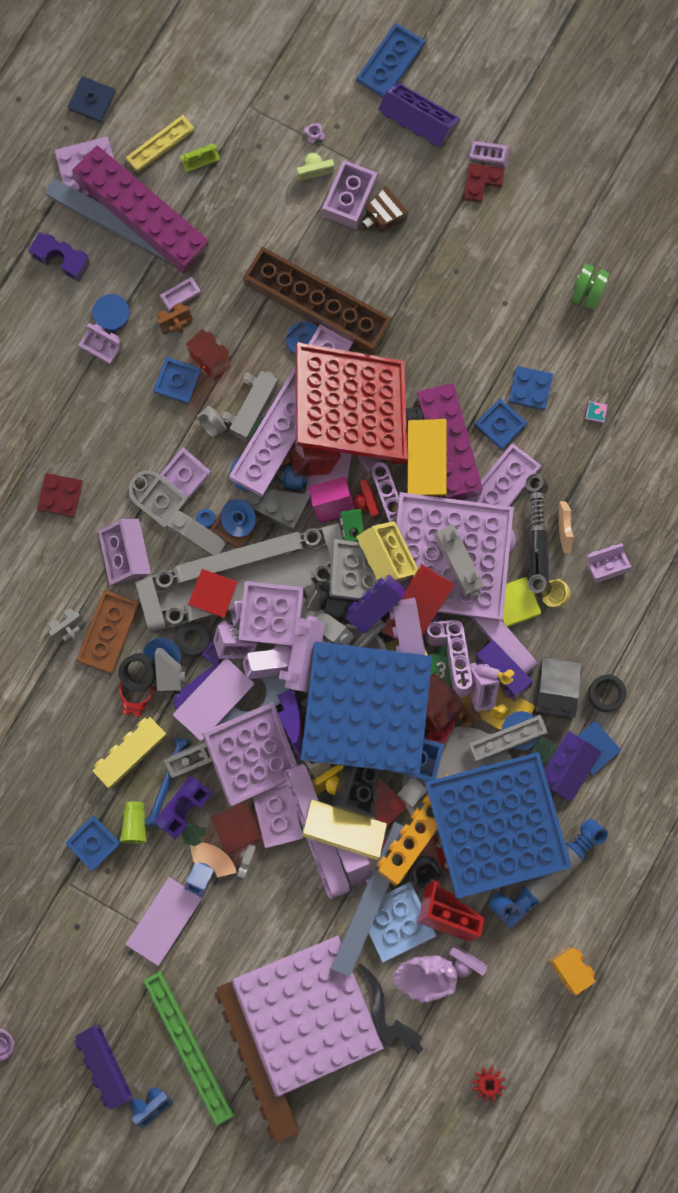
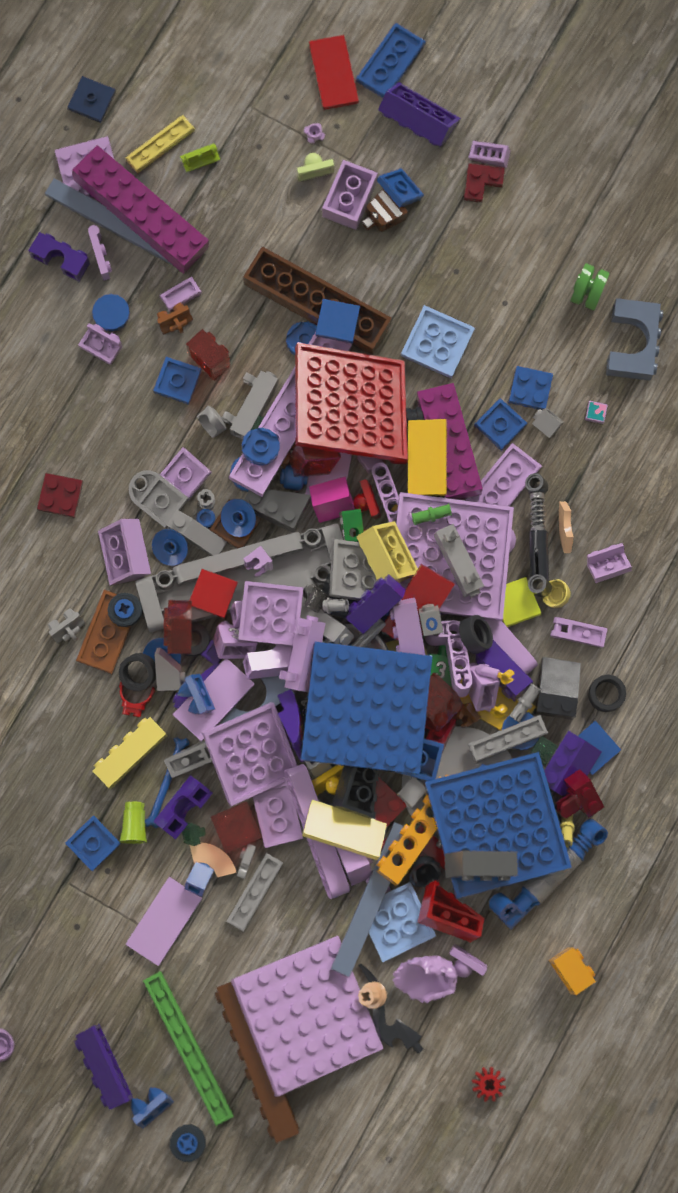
none -> lavender plate [88,225,112,281]
none -> black wheel [107,593,143,627]
none -> blue dish [152,529,188,566]
none -> clear red brick [164,600,192,654]
none -> black wheel [170,1124,206,1162]
none -> blue tile [177,674,215,714]
none -> light grey bush [197,489,215,510]
none -> light grey tile [226,853,283,932]
none -> blue tile [241,427,280,466]
none -> lavender hinge [243,546,273,577]
none -> red tile [309,35,359,110]
none -> blue tile [315,299,360,343]
none -> light grey pin [323,598,349,613]
none -> light nougat piece [358,982,387,1009]
none -> blue tile [376,168,424,208]
none -> light blue plate [401,305,475,379]
none -> bright green pin [411,504,452,525]
none -> light grey brick [419,604,443,636]
none -> dark grey wedge [445,851,518,881]
none -> black tyre [459,615,493,654]
none -> light grey pin [509,683,541,723]
none -> light grey brick [532,408,564,438]
none -> lavender plate [550,617,608,648]
none -> dark red brick [555,769,605,819]
none -> light yellow pin [560,814,575,848]
none -> sand blue arch [606,298,663,381]

